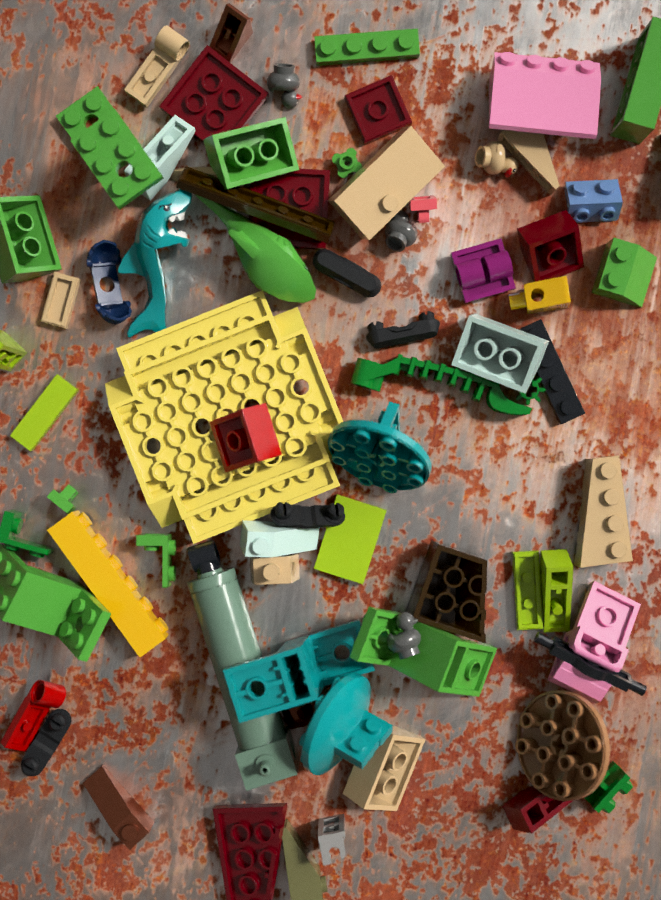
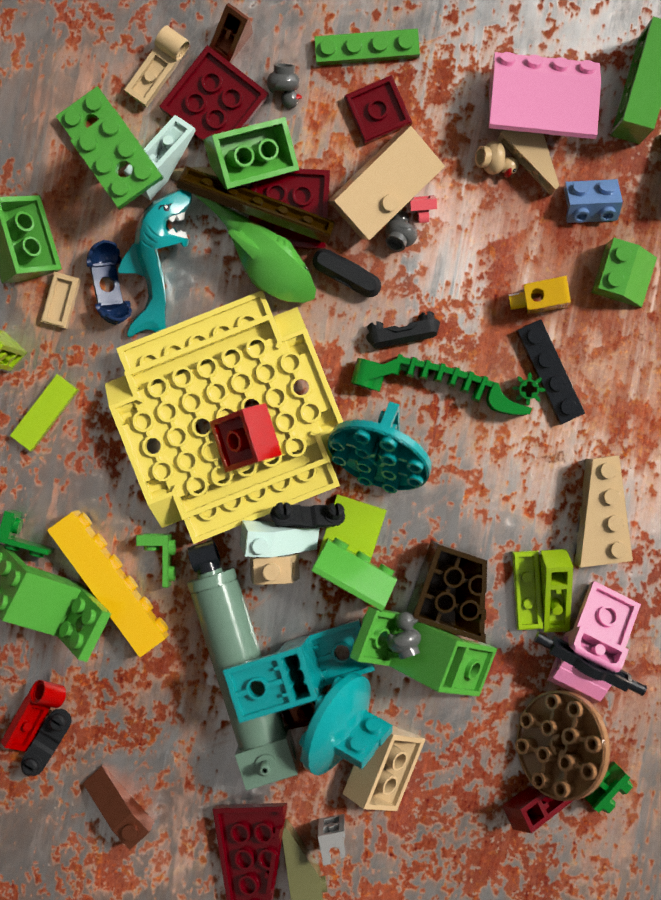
bright green tile [47,484,79,514] -> none
bright green plate [332,148,362,178] -> none
magenta plate [450,238,516,304] -> none
light aqua slope [451,314,549,393] -> none
dark red slope [517,210,584,282] -> none
none -> bright green slope [311,537,397,611]

